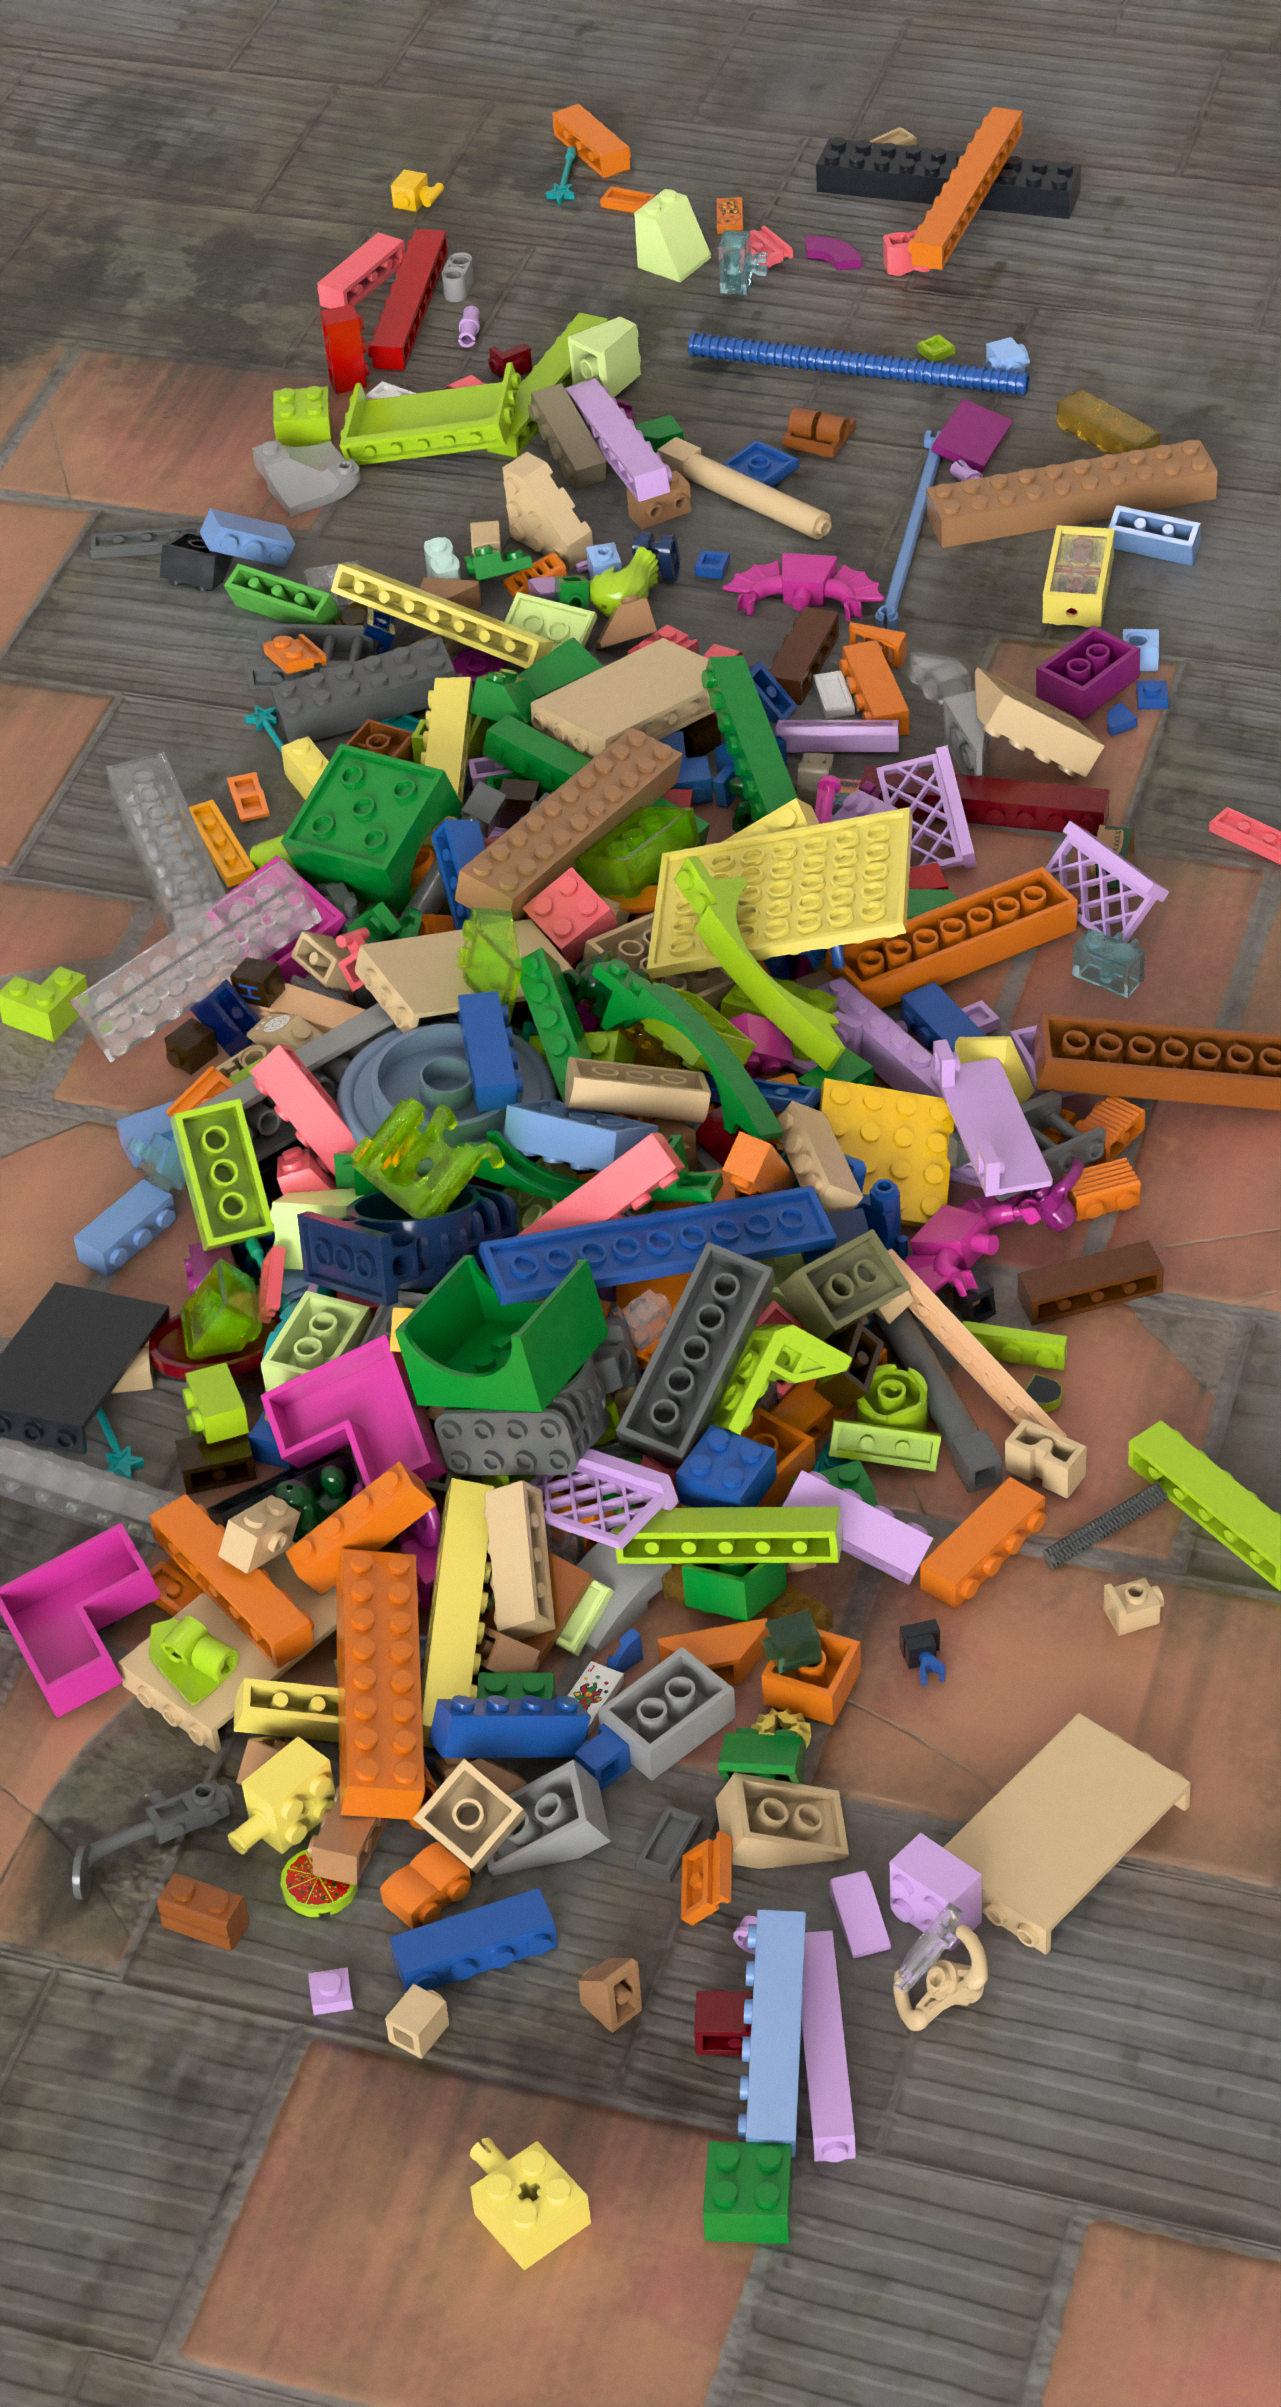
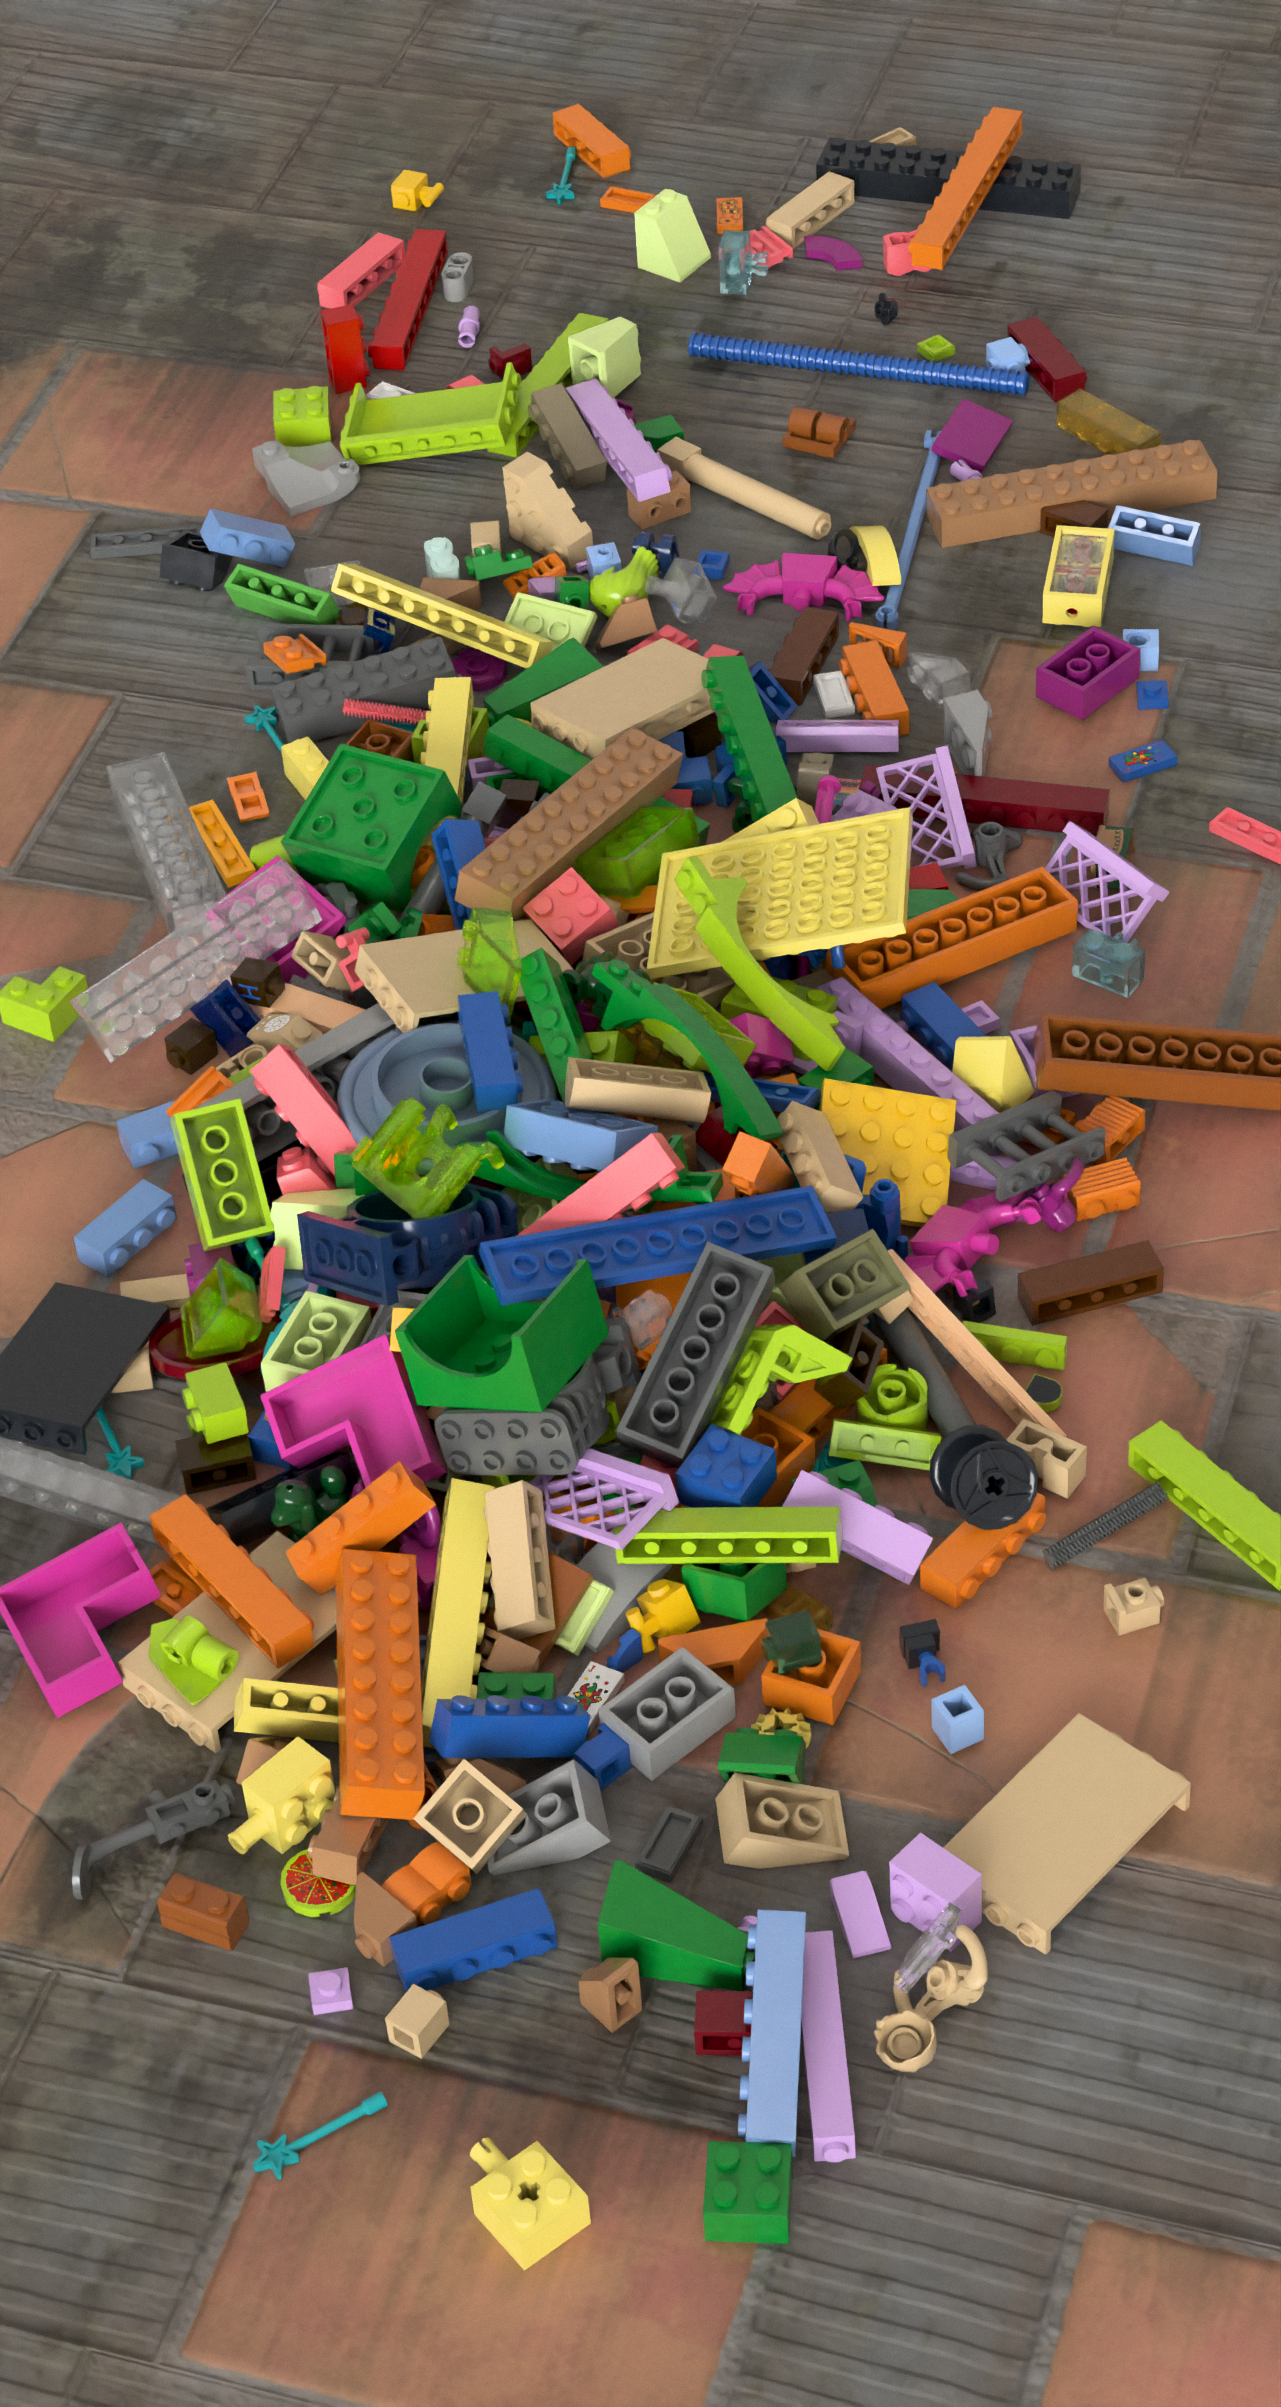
clear light blue brick [126,1132,186,1192] -> none
tan brick [218,1495,300,1574] -> none
green slope [469,669,537,727] -> none
orange plate [681,1831,732,1926] -> none
blue plate [722,440,799,487] -> none
lavender bracket [933,1039,1053,1197] -> none
tan slope [975,667,1104,777] -> none
blue tile [1107,702,1137,736] -> none
none -> tan tile [120,1274,191,1309]
none -> teal piece [253,2091,388,2180]
none -> coral axle [342,698,429,726]
none -> medium nougat slope [354,1871,417,1967]
none -> green slope [598,1860,755,1991]
none -> yellow brick [625,1579,701,1653]
none -> clear brick [645,557,717,625]
none -> tan brick [766,171,855,249]
none -> black piece [828,529,859,571]
none -> light yellow slope [850,525,901,586]
none -> black plate [874,293,898,325]
none -> tan hair [874,2009,937,2072]
none -> black piece [929,1425,1038,1530]
none -> light blue brick [931,1685,984,1754]
none -> dark grey piece [955,822,1022,890]
none -> dark red brick [1008,317,1087,403]
none -> reddish brown slope [1040,501,1108,538]
none -> blue tile [1109,740,1178,783]

